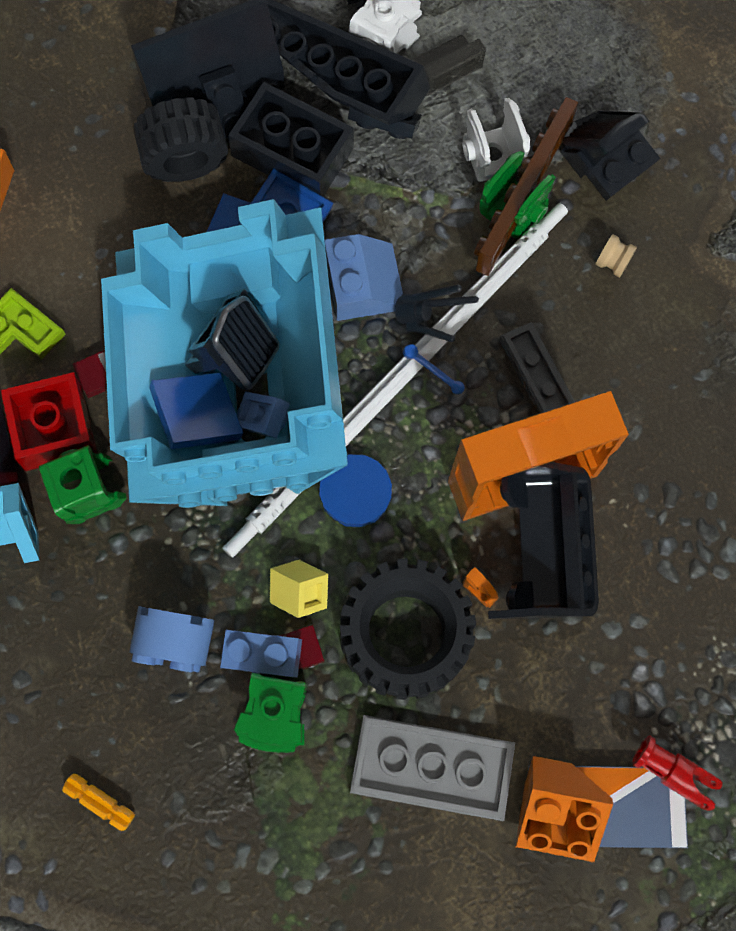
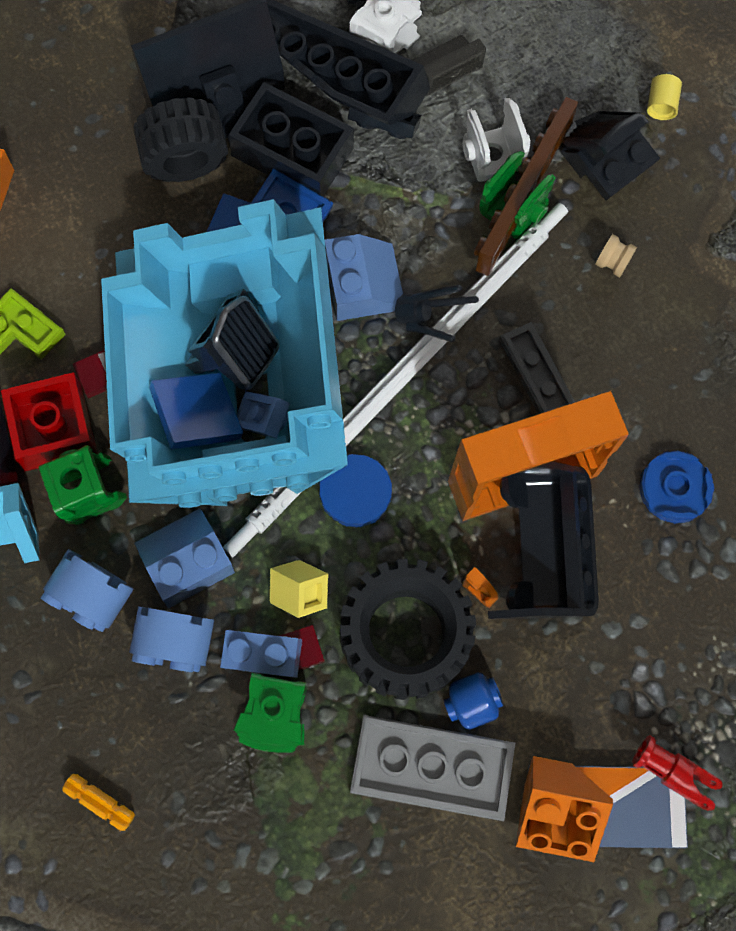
blue hinge [403,344,465,395] -> none
none -> medium blue brick [41,549,134,632]
none -> medium blue slope [134,508,235,608]
none -> blue head [444,672,504,729]
none -> blue tile [639,451,714,524]
none -> light yellow beam [647,74,682,120]

